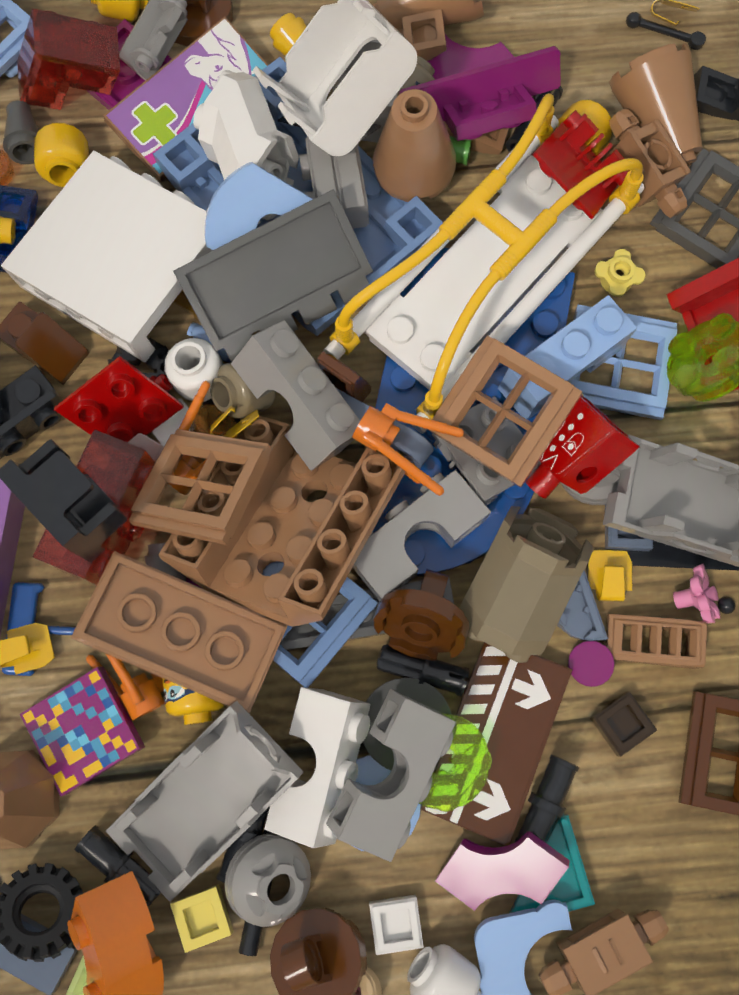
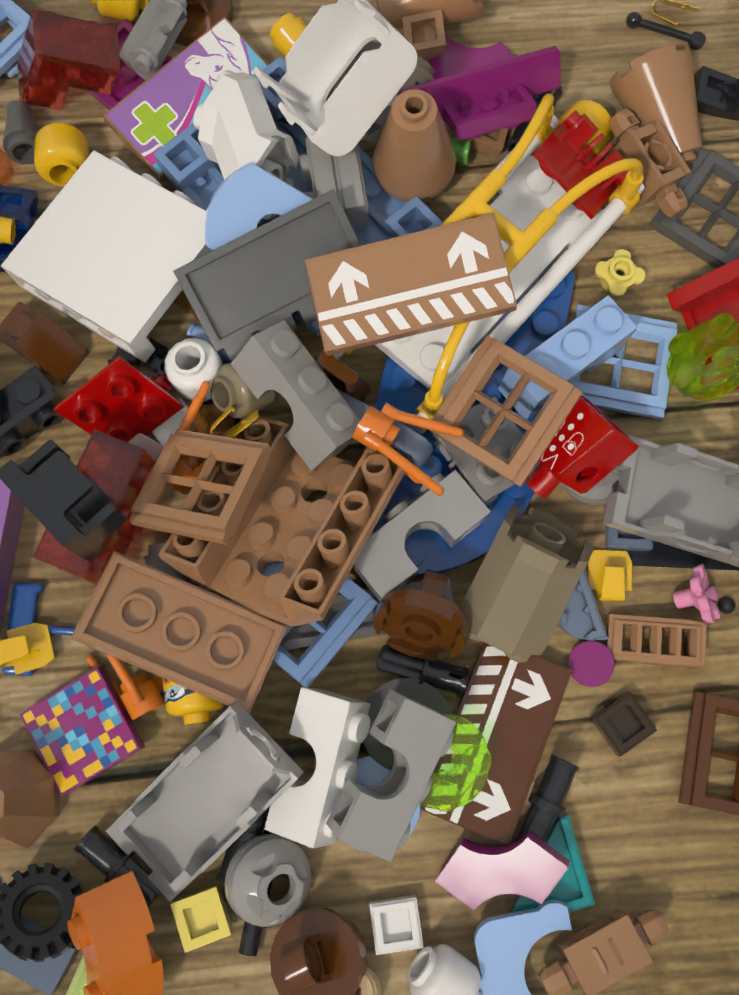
none -> medium nougat tile [305,213,517,356]

